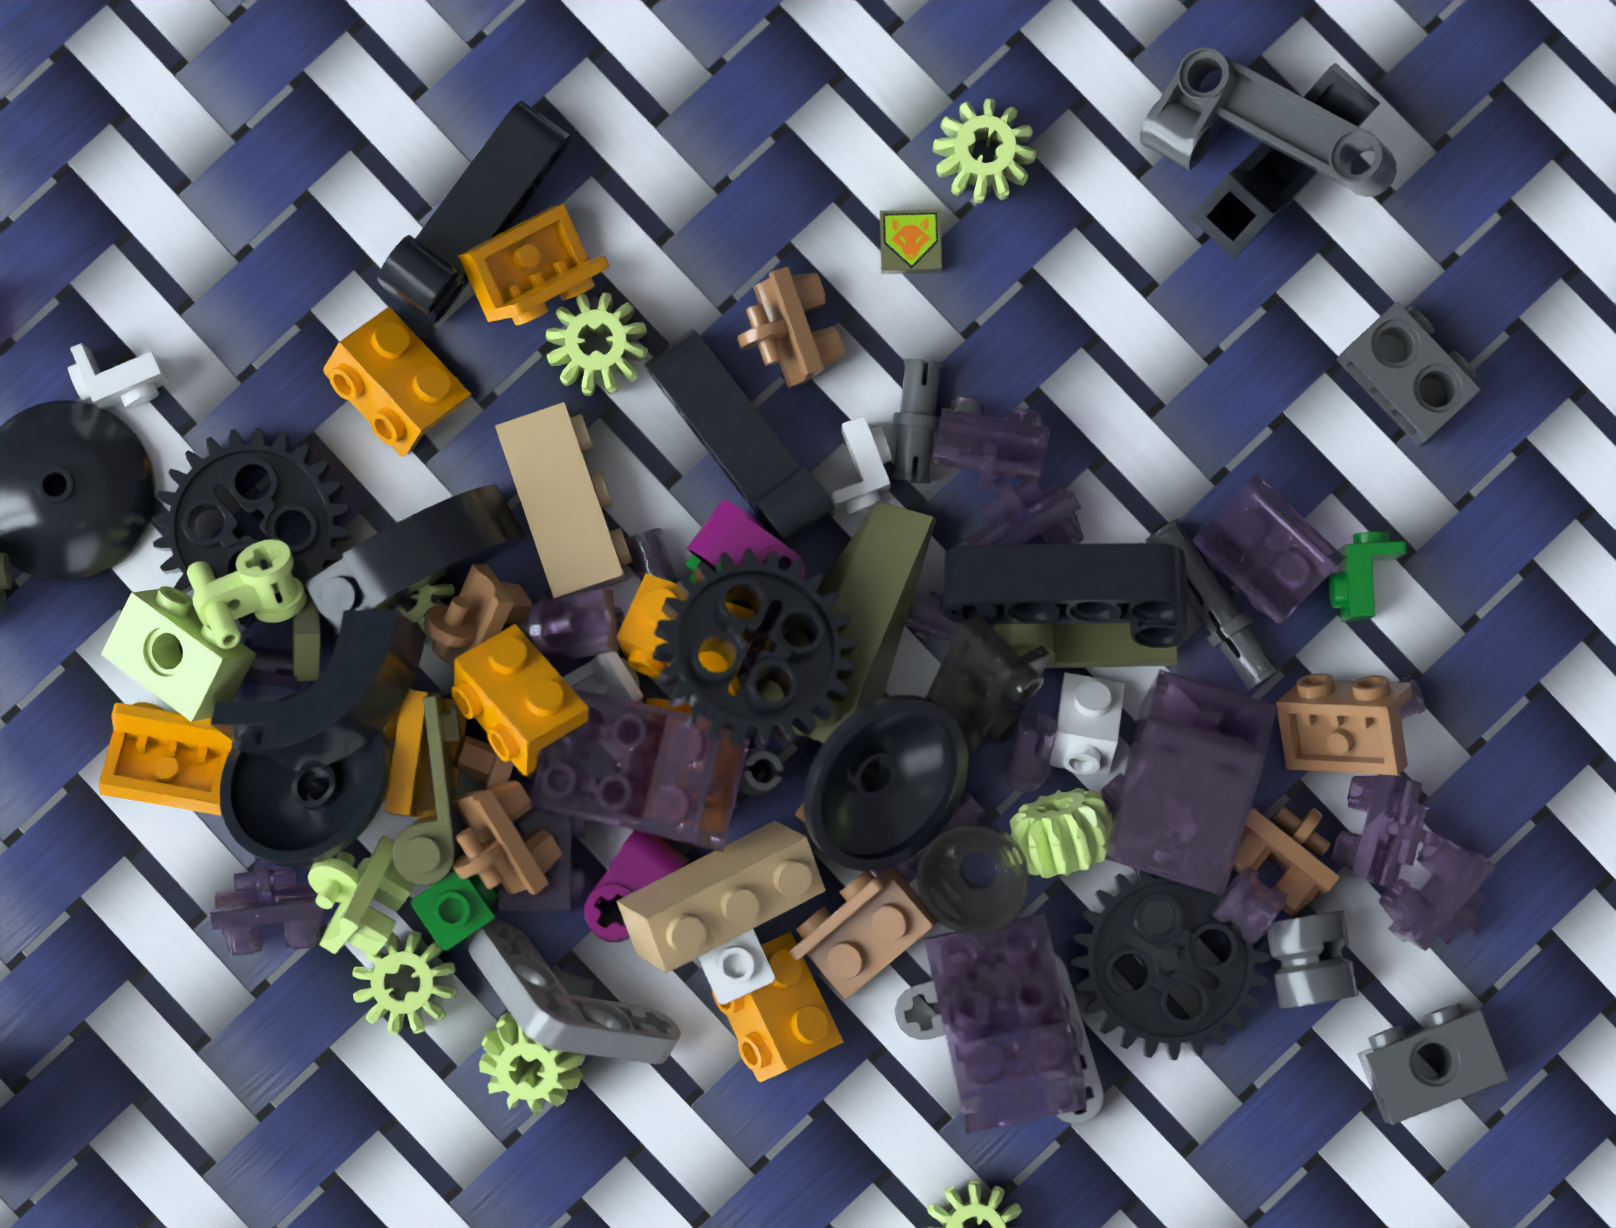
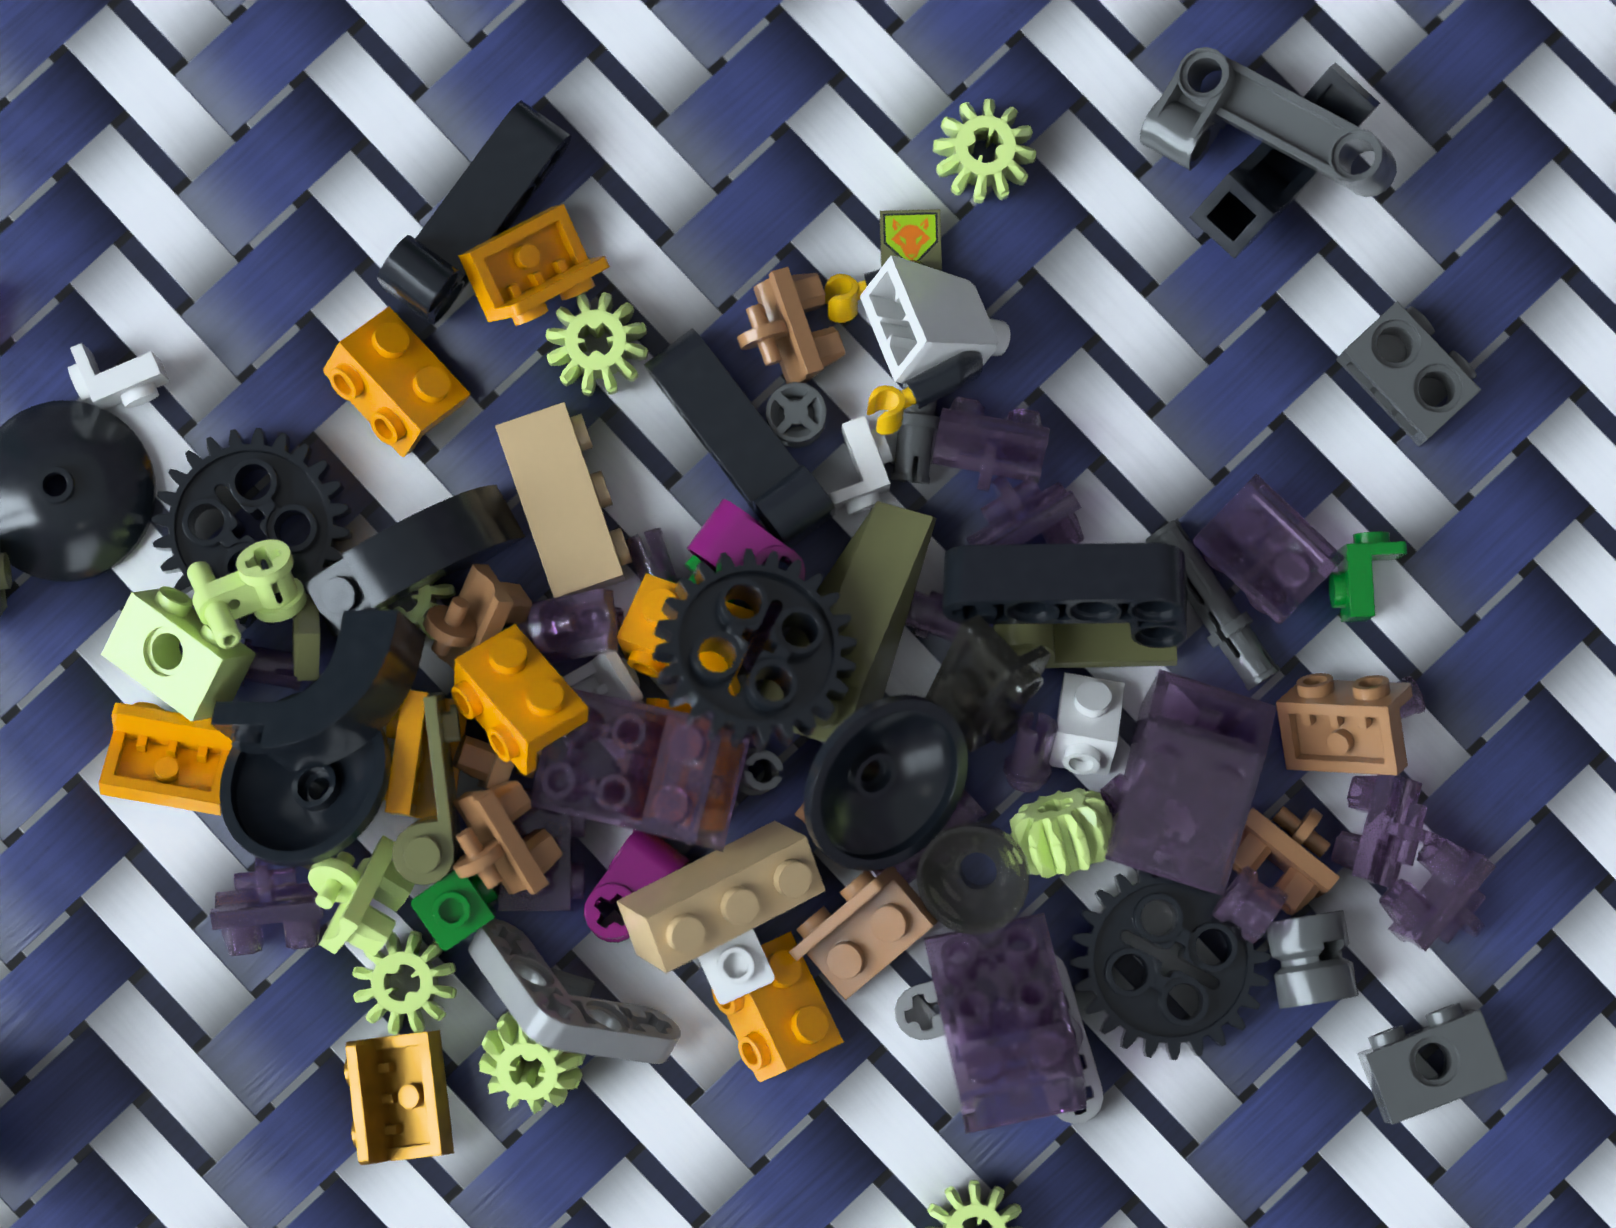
none -> pearl gold bracket [344,1030,454,1165]
none -> dark grey wheel [766,382,827,449]
none -> white torso [824,255,1010,435]

